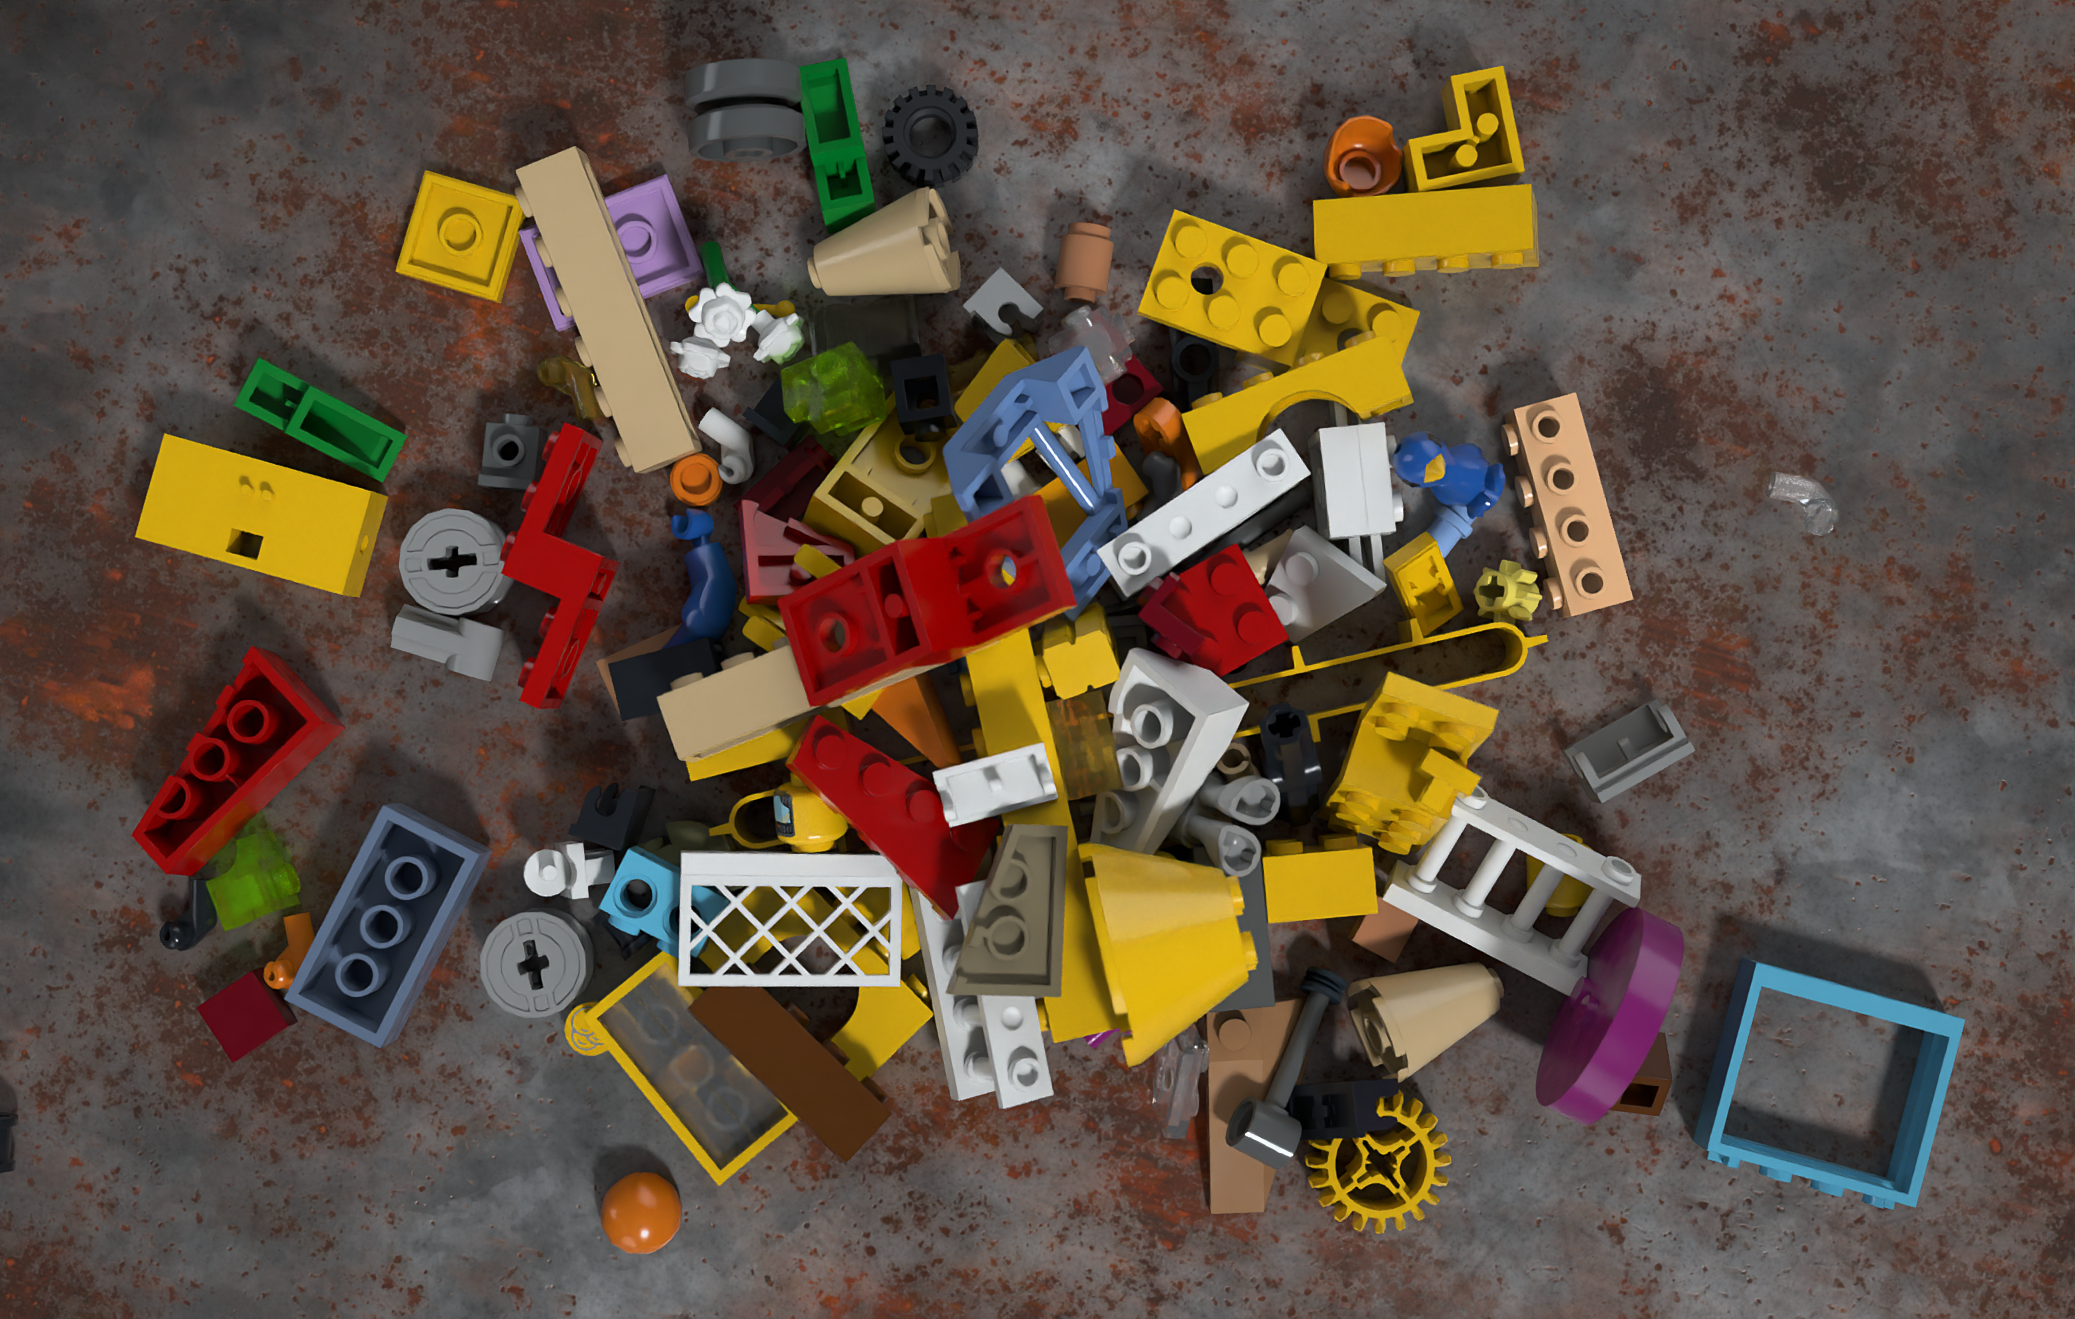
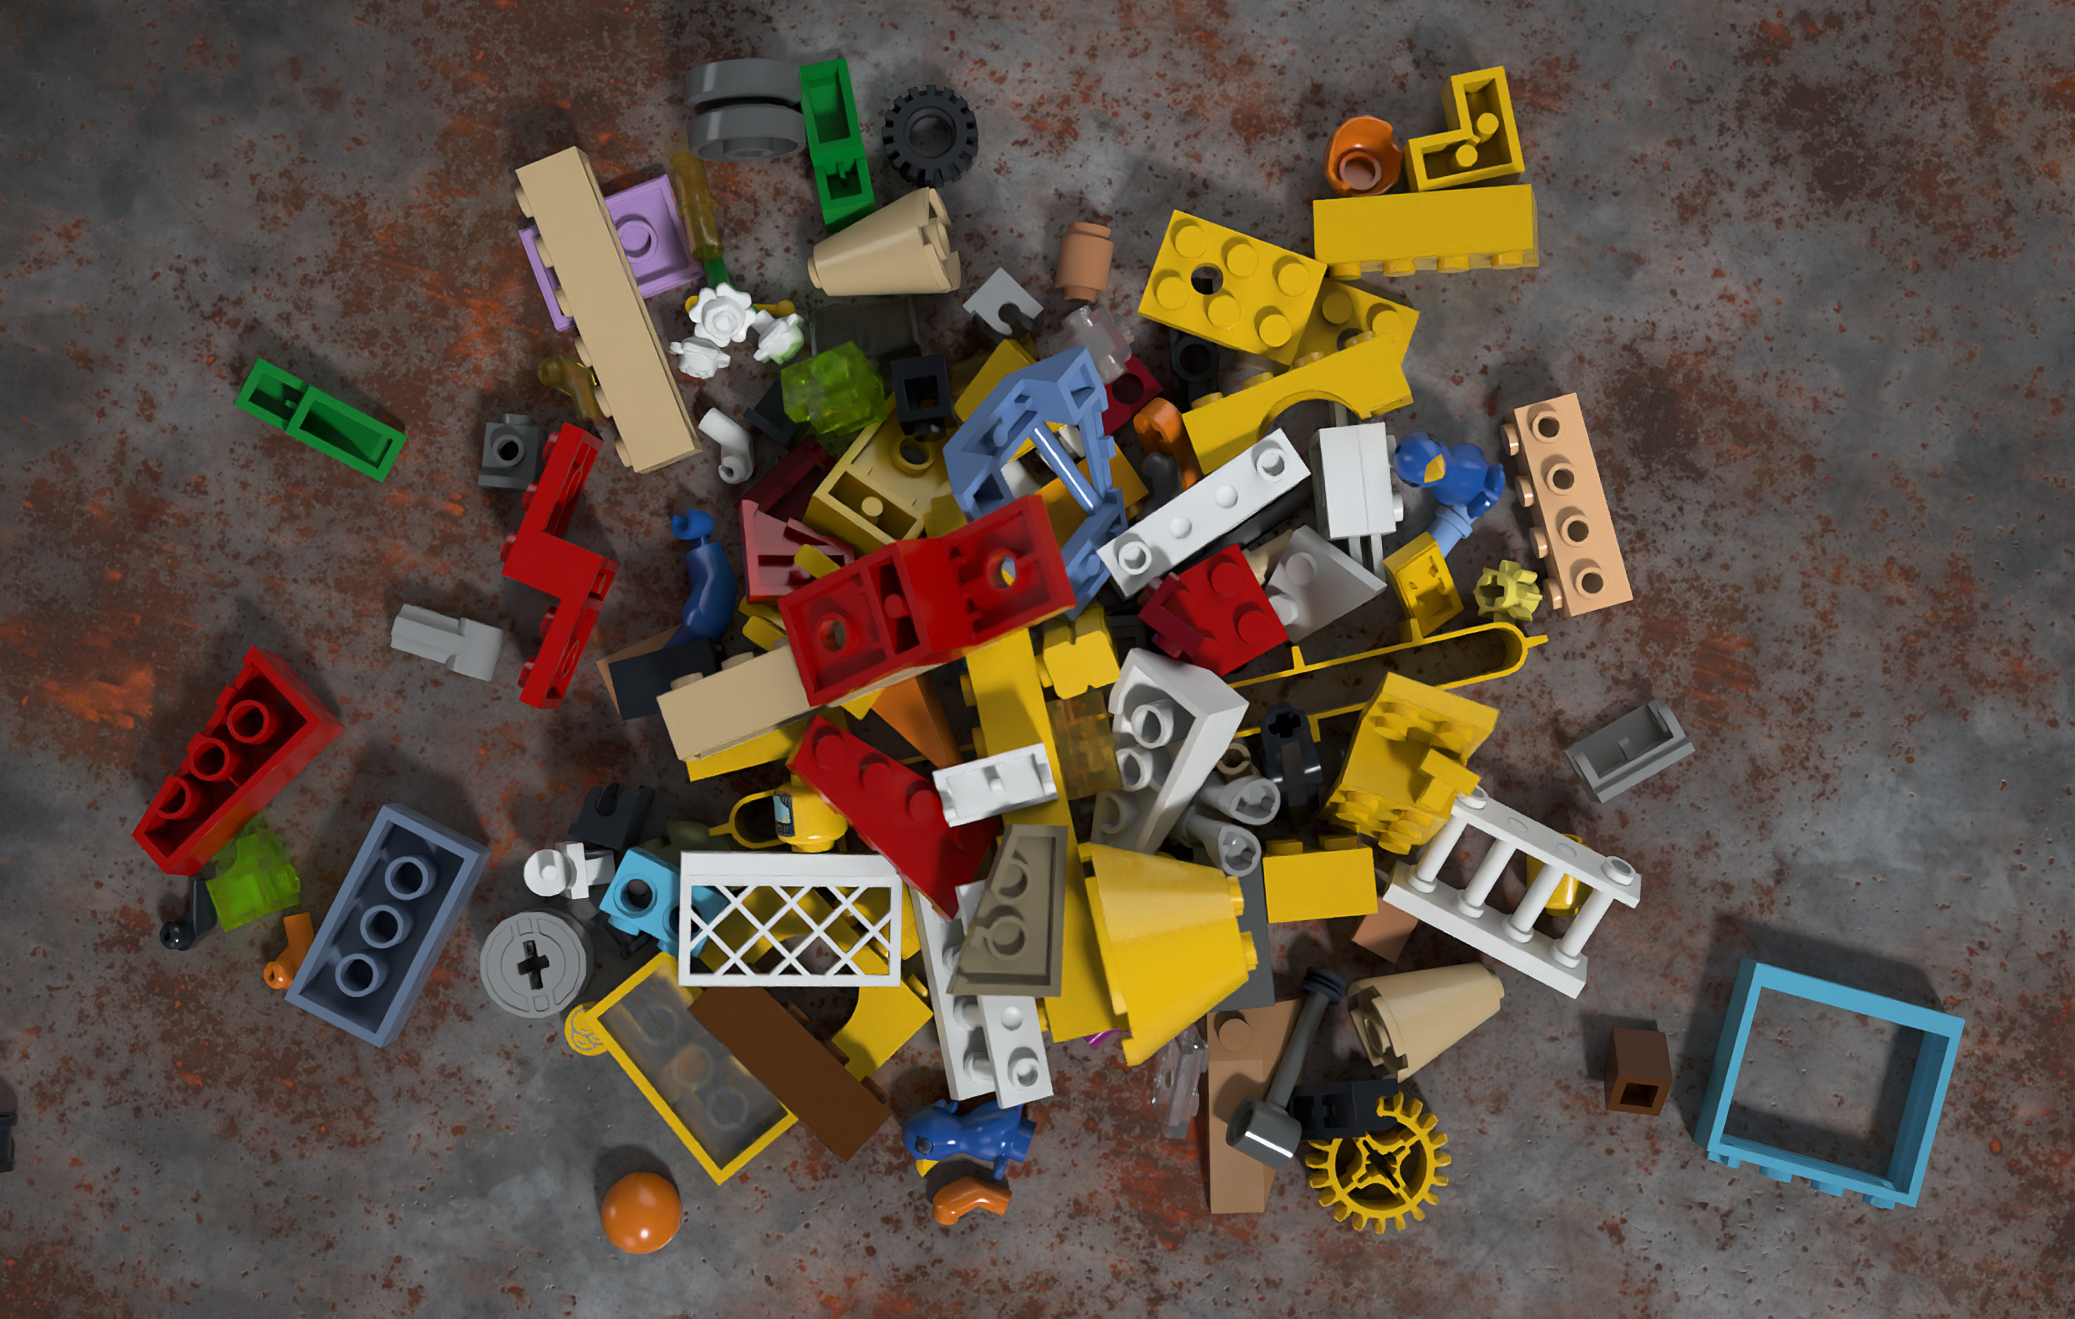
yellow brick [135,433,388,598] -> none
dark red piece [196,967,298,1063] -> none
yellow tile [395,170,526,304] -> none
light grey piece [399,508,515,617] -> none
orange tile [670,453,725,507] -> none
magenta brick [1536,906,1684,1126] -> none
clear arm [1766,471,1839,536] -> none
none -> clear yellow pin [670,151,725,261]
none -> blue animal [902,1098,1037,1180]
none -> orange arm [932,1175,1012,1225]

